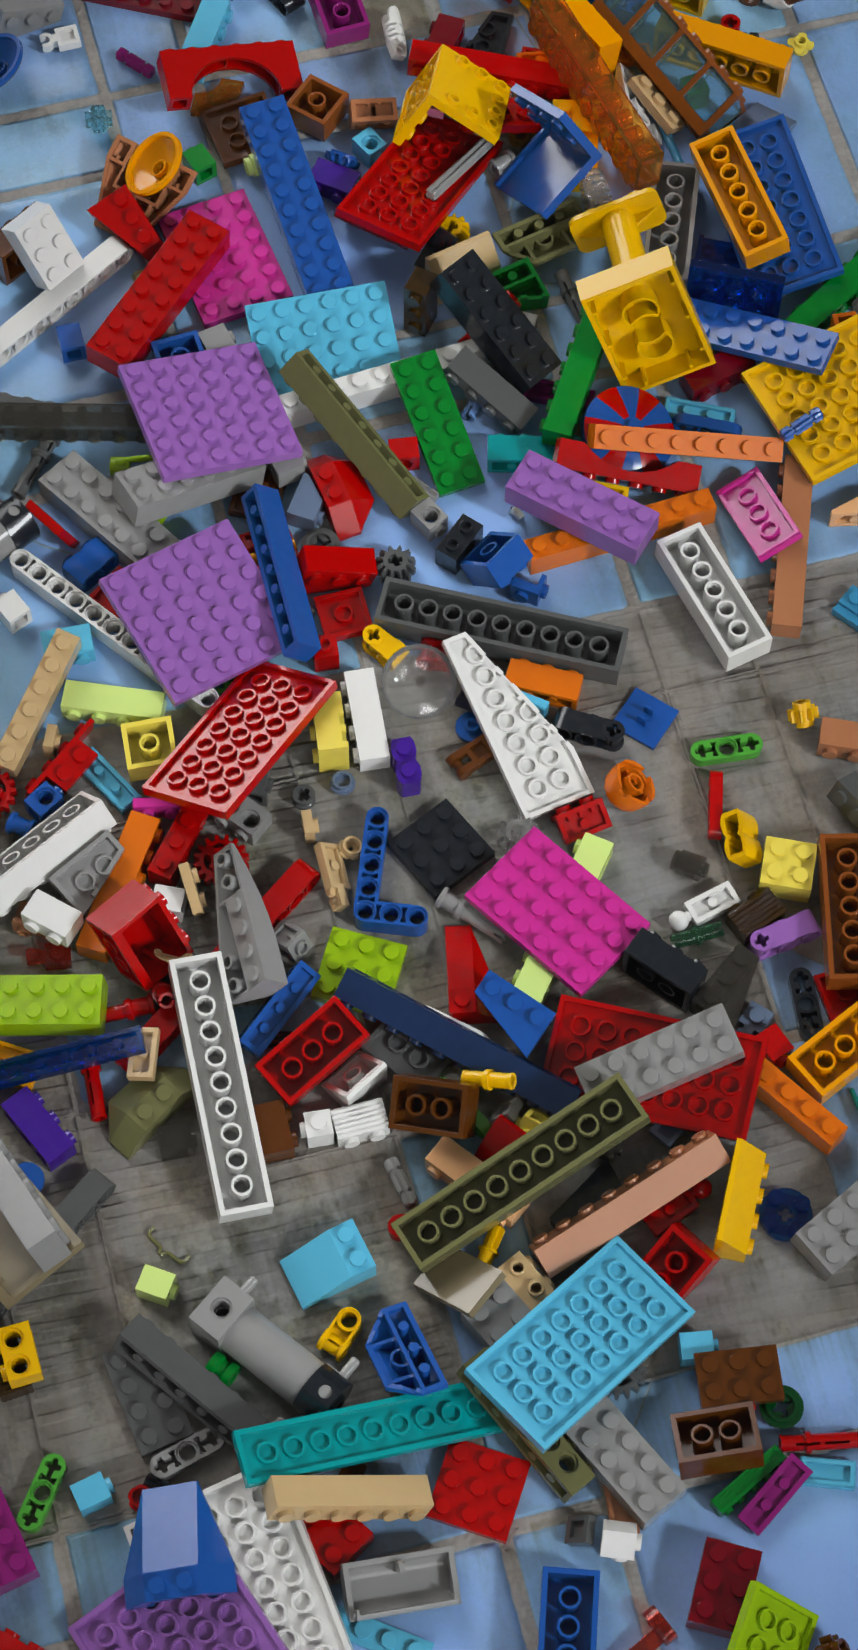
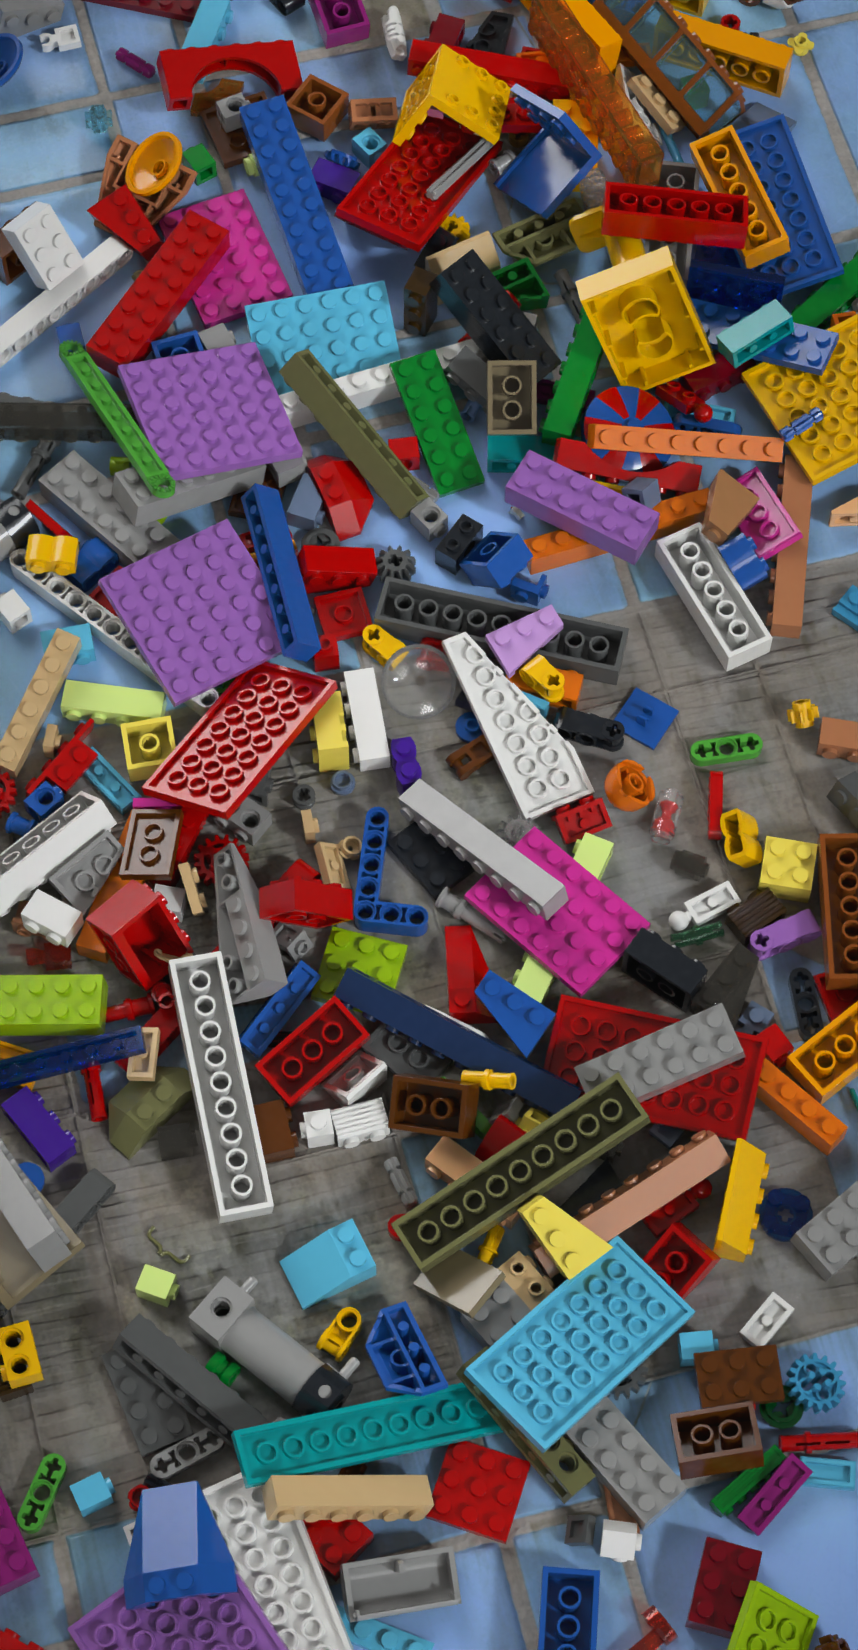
none -> yellow brick [25,534,79,576]
none -> bright green plate [59,340,176,498]
none -> plate [119,809,184,880]
none -> light grey brick [216,92,251,133]
none -> red brick [259,876,353,929]
none -> light grey brick [398,778,569,920]
none -> lavender wing [485,604,564,679]
none -> dark tan brick [486,360,537,436]
none -> light yellow wedge [516,1194,613,1280]
none -> yellow piece [519,654,565,703]
none -> red brick [601,181,748,249]
none -> sand blue brick [622,477,661,509]
none -> clear piece [649,788,684,845]
none -> red plate [655,381,713,423]
none -> medium nougat slope [701,469,760,546]
none -> teal brick [716,299,794,368]
none -> blue brick [717,533,770,591]
none -> white plate [738,1292,795,1347]
none -> dark azure gear [785,1353,846,1414]

